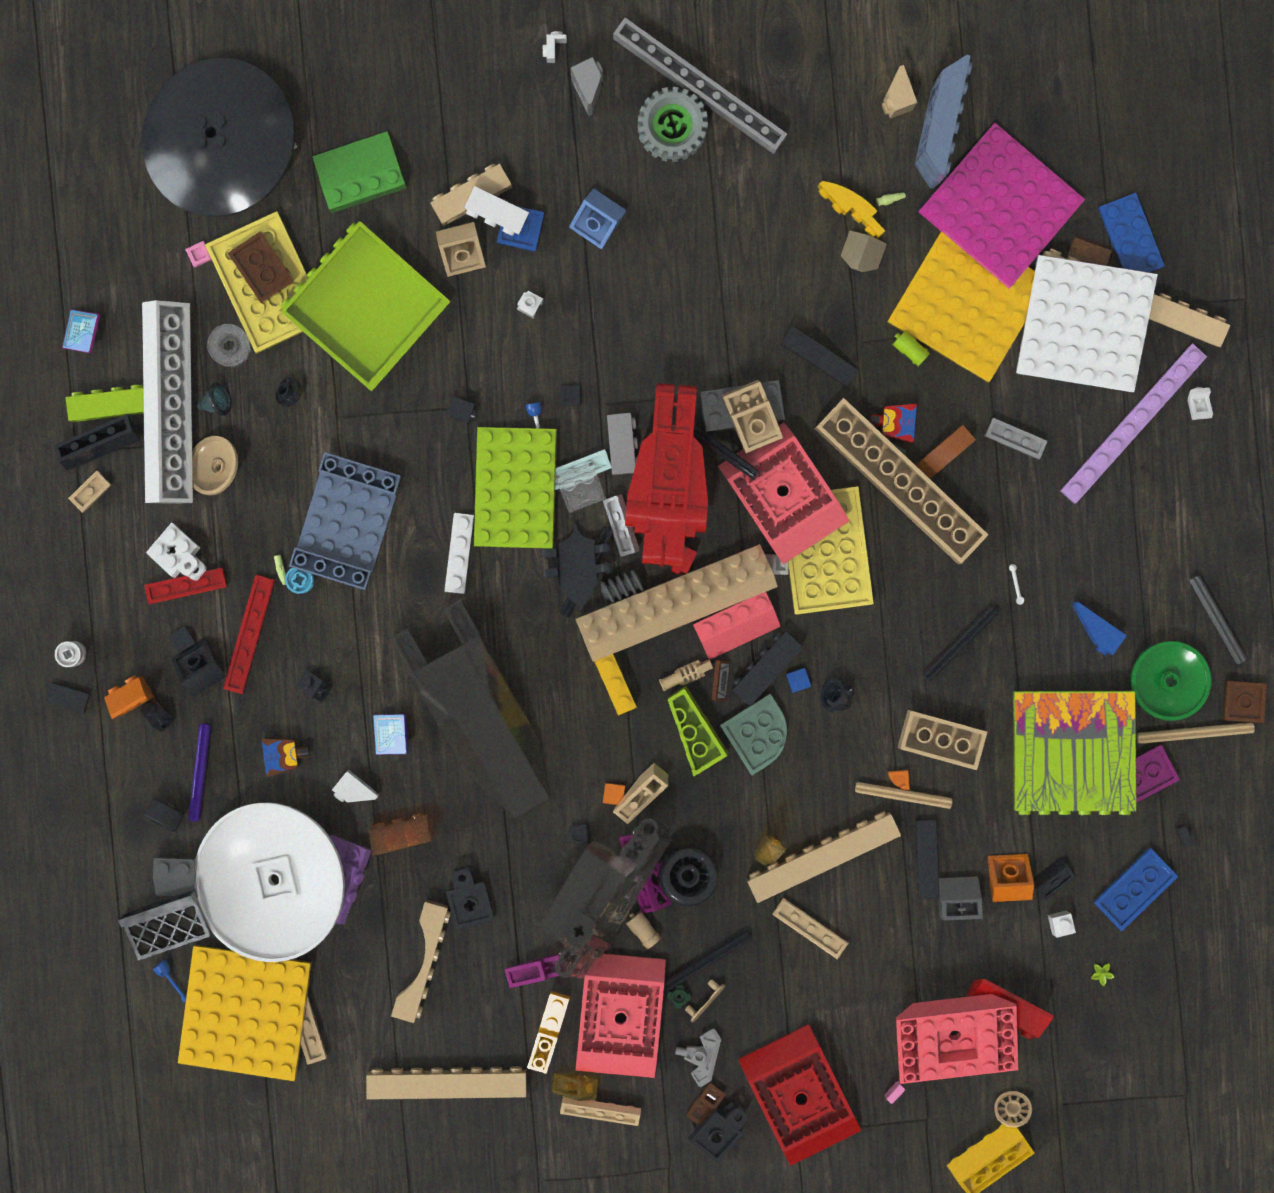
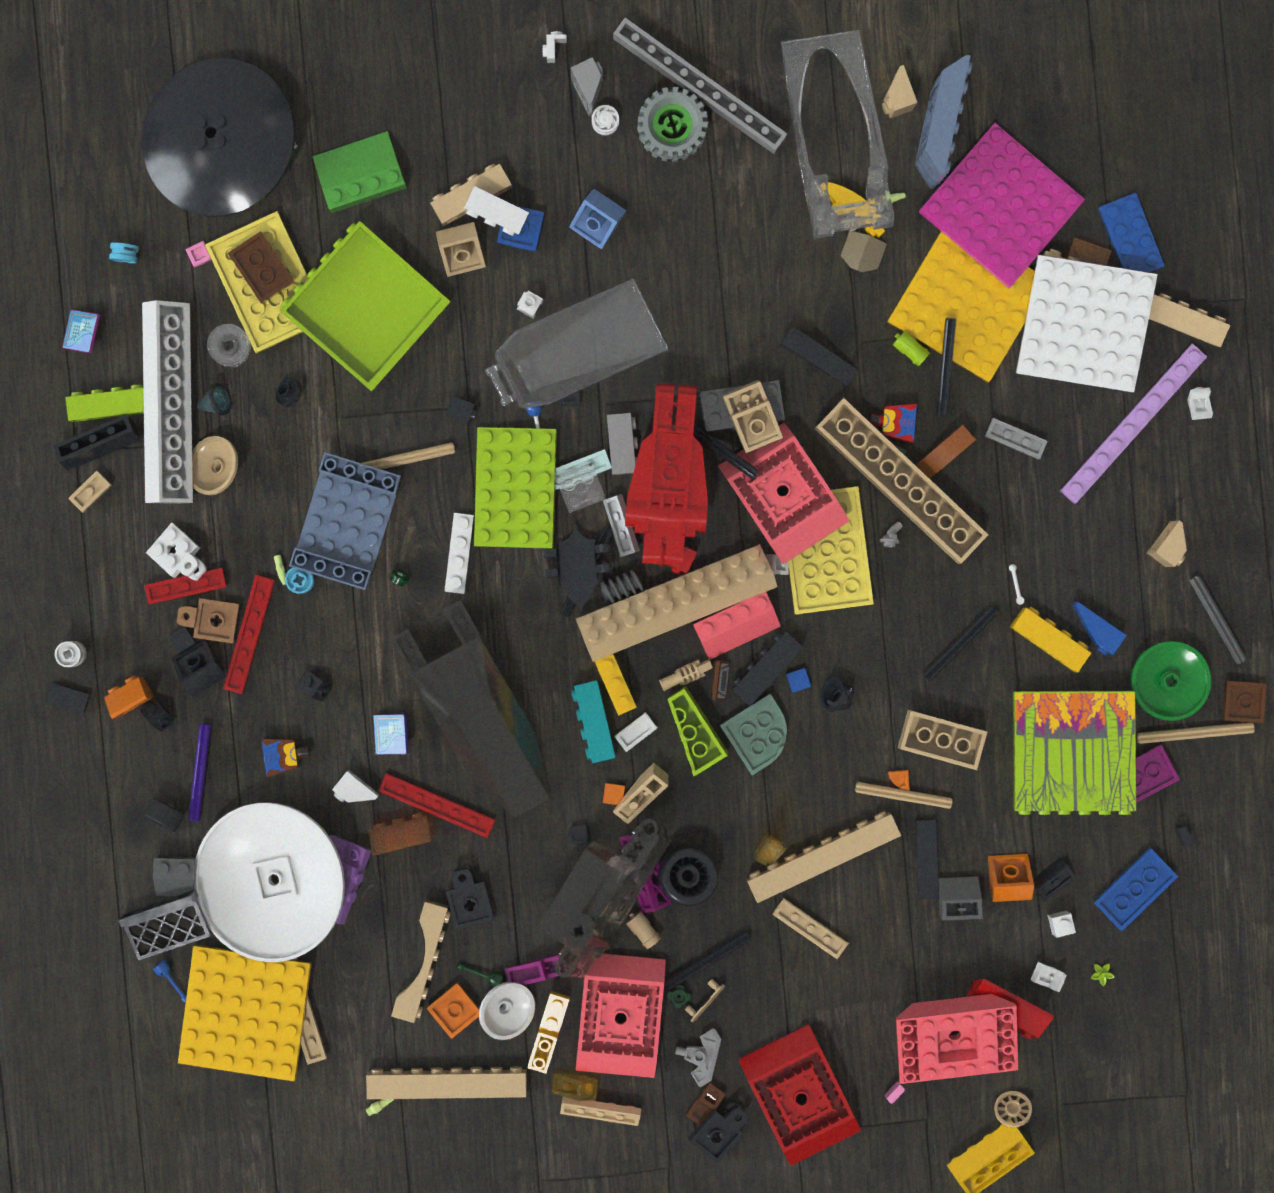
none -> medium azure wheel [109,243,139,263]
none -> medium nougat plate [177,598,240,643]
none -> tan axle [361,443,455,470]
none -> yellowish green piece [365,1099,394,1116]
none -> red tile [379,773,496,838]
none -> dark green plate [390,569,409,587]
none -> orange plate [426,982,480,1039]
none -> dark green hinge [457,963,504,988]
none -> white dish [479,982,535,1040]
none -> clear windscreen [485,279,668,408]
none -> teal brick [571,680,615,763]
none -> white wheel [592,105,619,135]
none -> white tile [614,712,657,752]
none -> clear windscreen [781,30,894,239]
none -> light grey plate [880,521,903,547]
none -> black axle [937,318,956,416]
none -> yellow brick [1010,607,1091,673]
none -> white bracket [1030,962,1066,992]
none -> tan slope [1147,520,1187,567]

